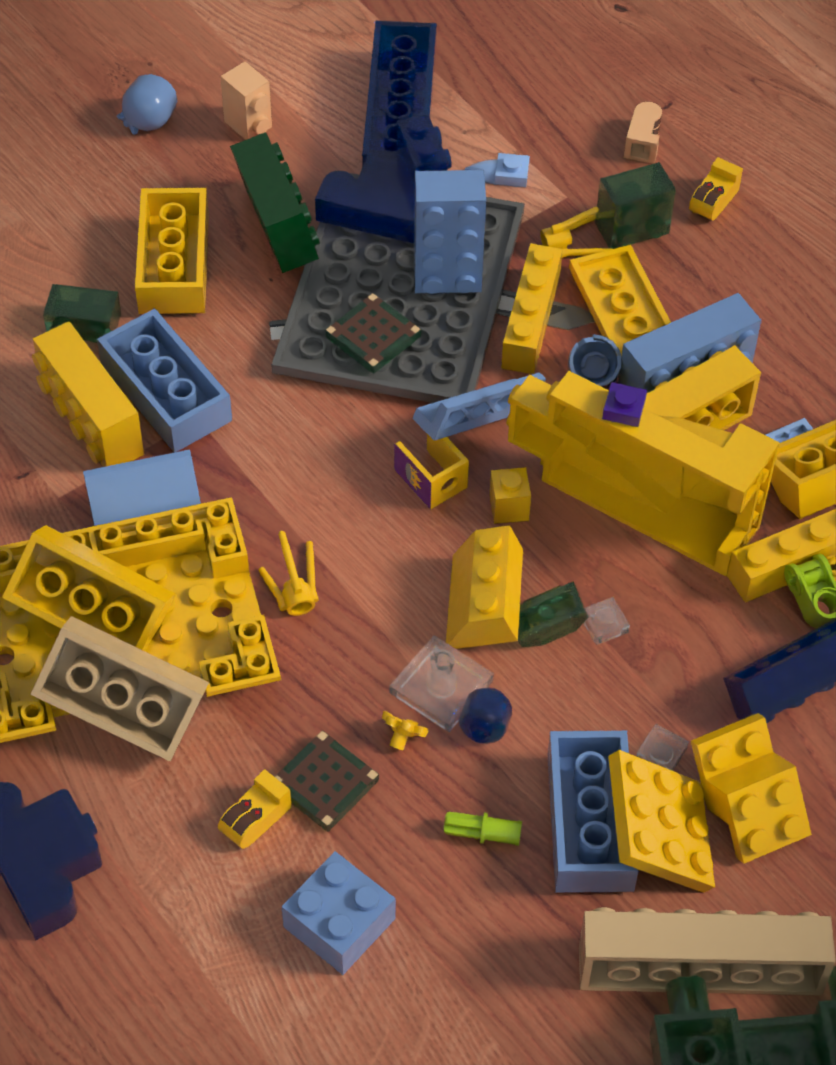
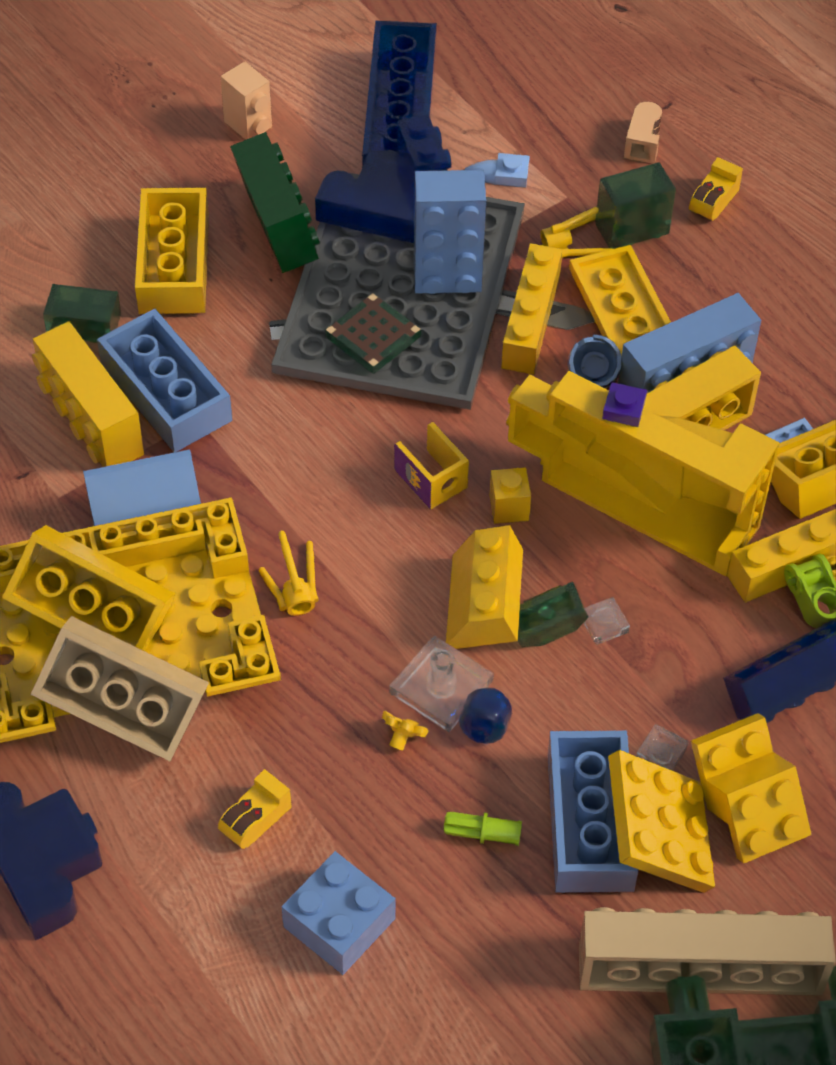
medium blue helmet [117,74,178,135] -> none
tile [275,730,379,832] -> none
medium blue fence [412,372,546,441] -> none

